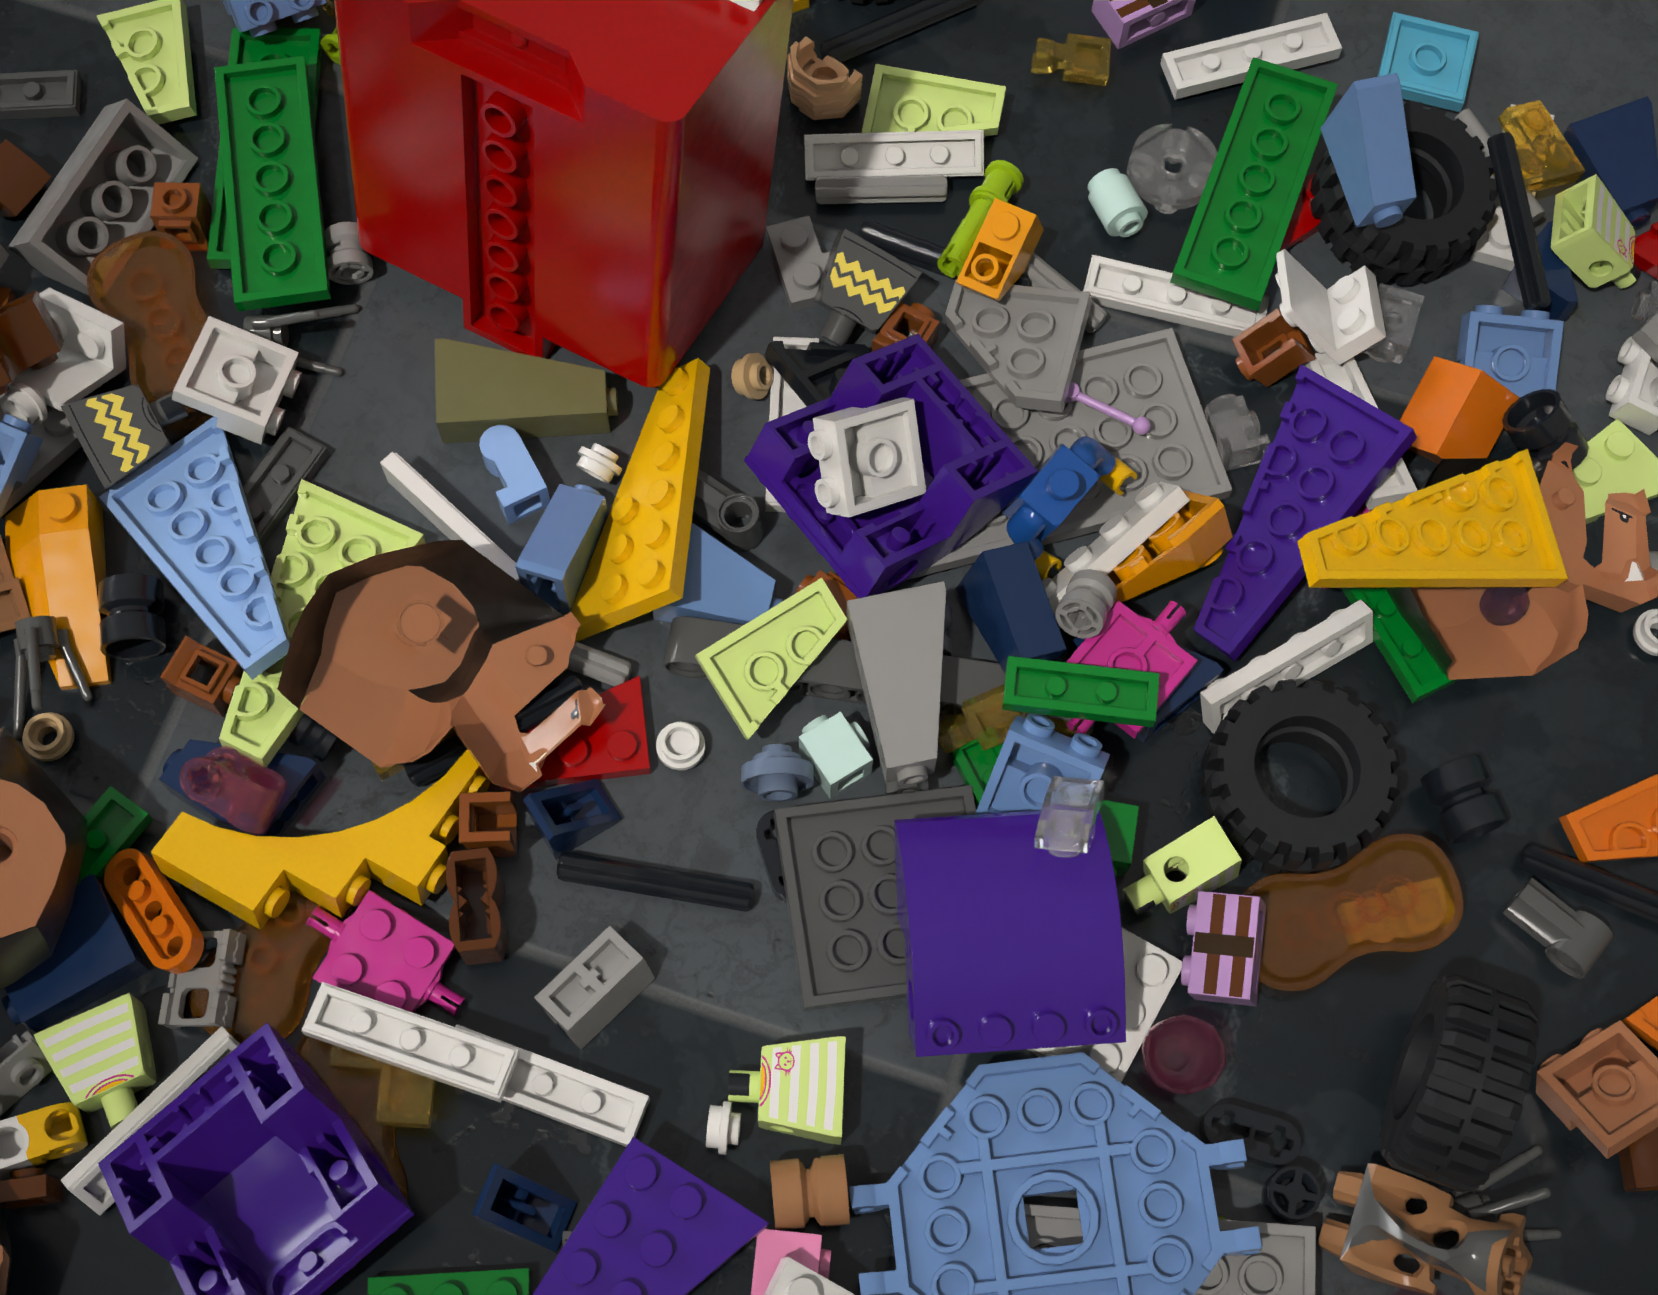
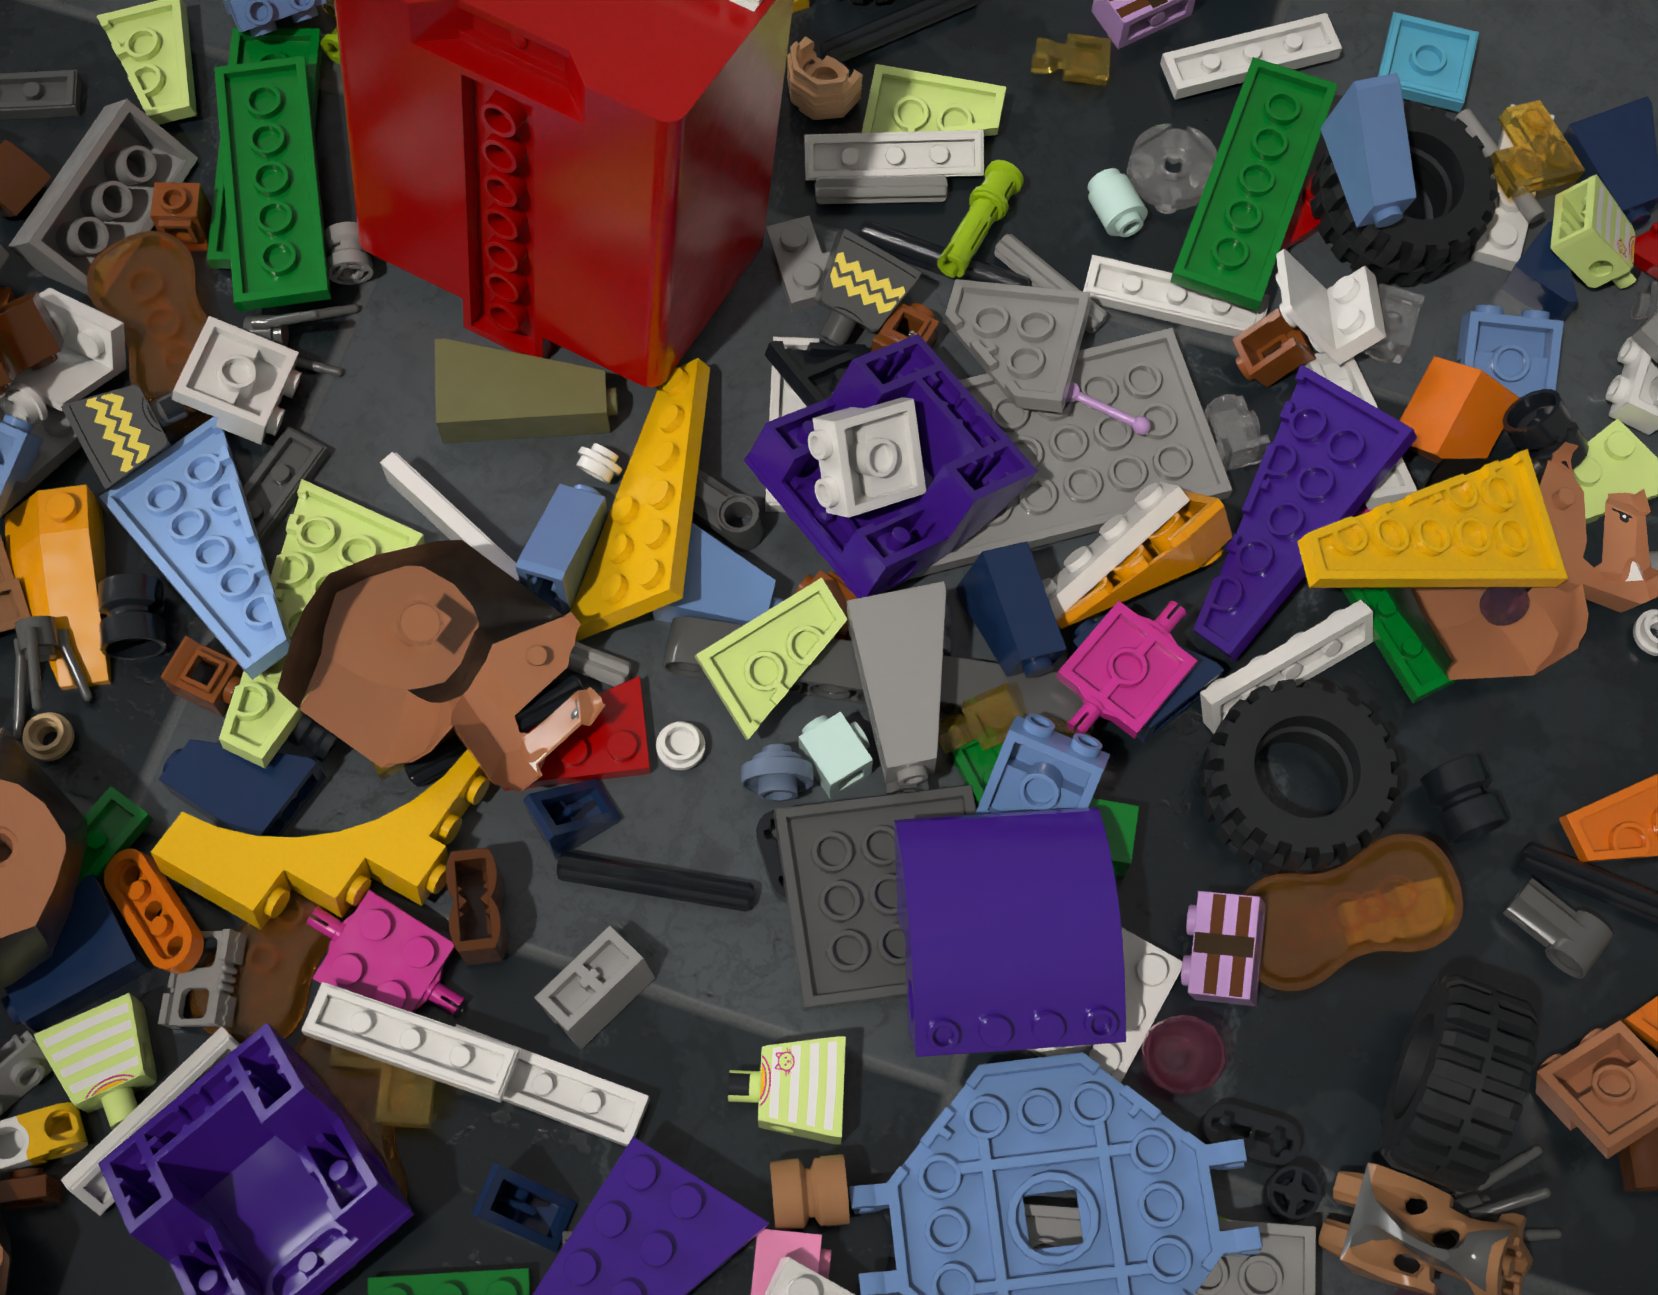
clear pink piece [179,746,287,833] -> none
dark orange window [459,791,517,857] -> none
light blue leg [479,425,550,524] -> none
white plate [706,1101,741,1155] -> none
tan plate [731,353,773,400] -> none
light orange slope [956,198,1044,302] -> none
blue torso [1002,436,1137,580] -> none
green plate [1002,656,1160,727] -> none
clear slope [1034,776,1104,857] -> none
light grey wheel [1055,569,1117,639] -> none
yellowish green torso [1122,816,1242,916] -> none
black axle [1487,132,1551,310] -> none

